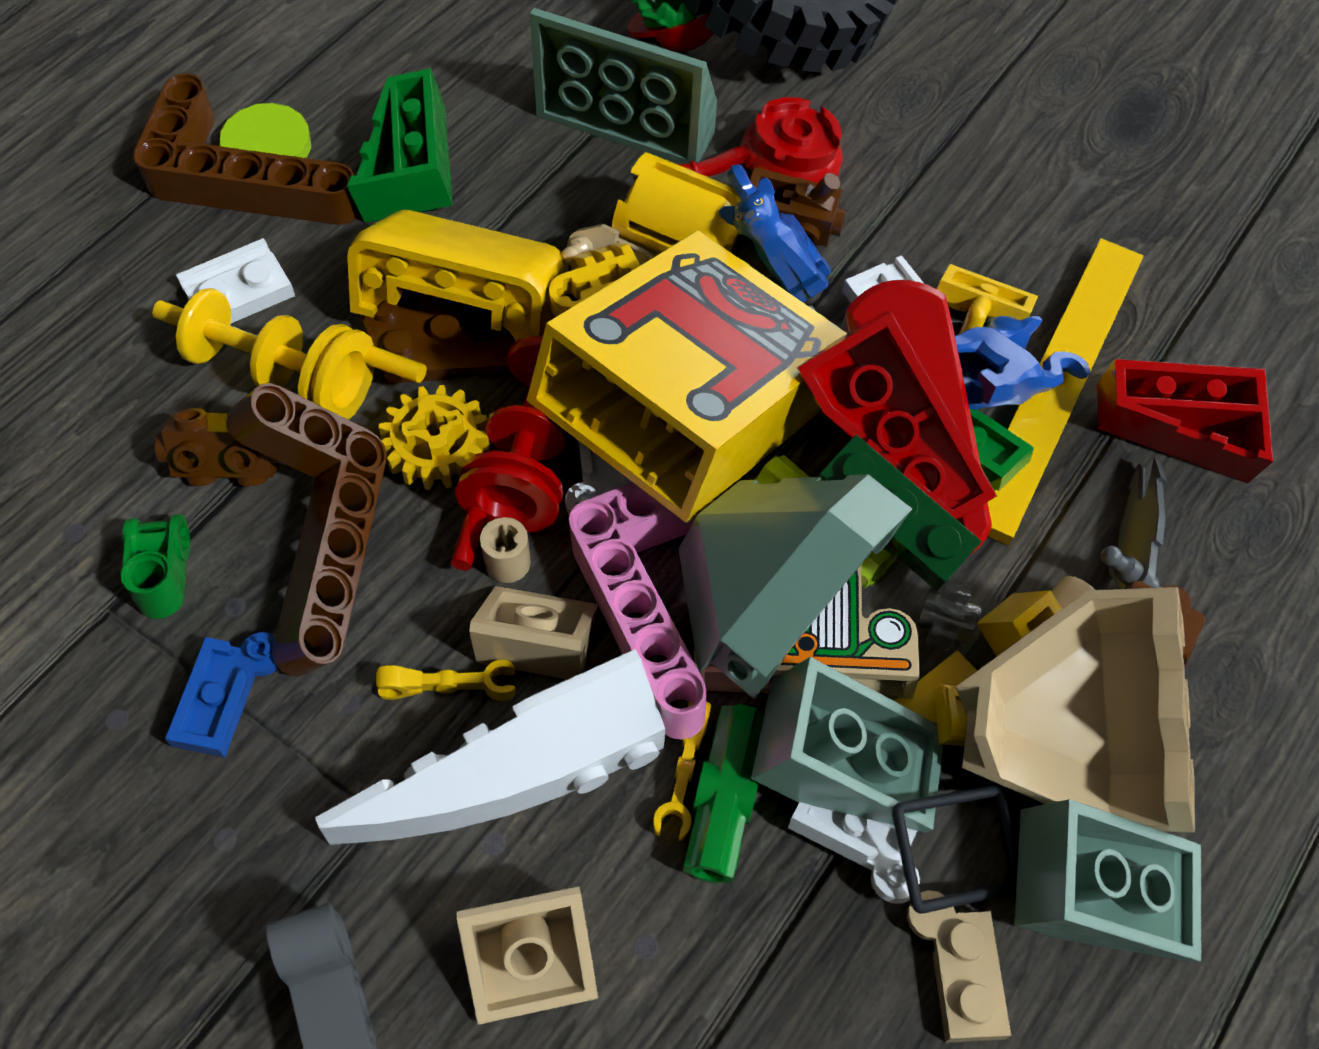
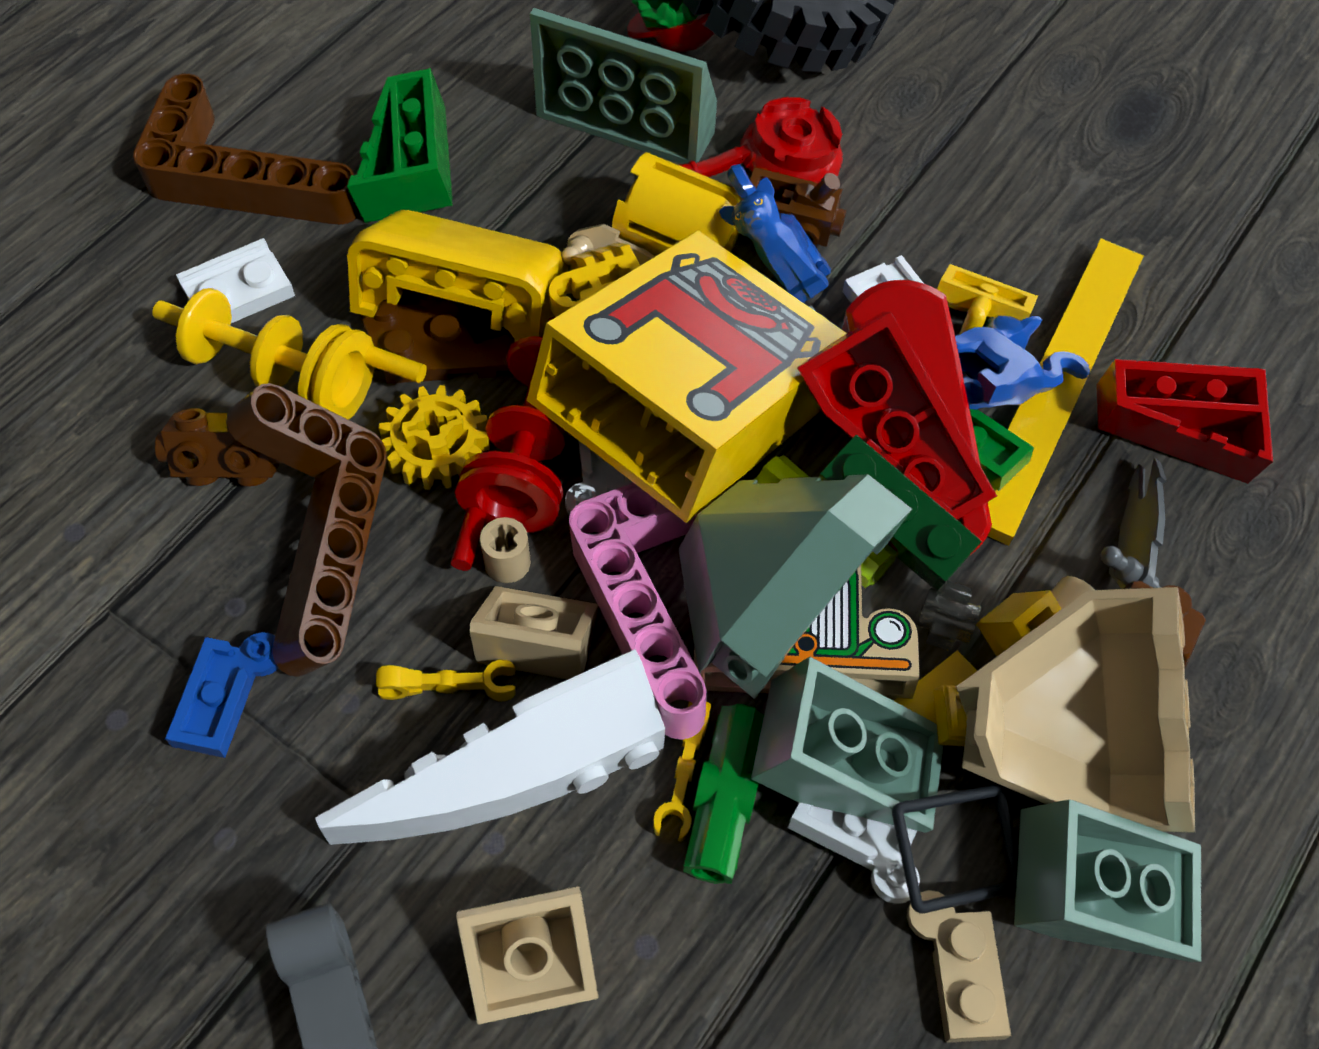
green piece [120,514,190,619] -> none
lime tile [220,103,311,158] -> none

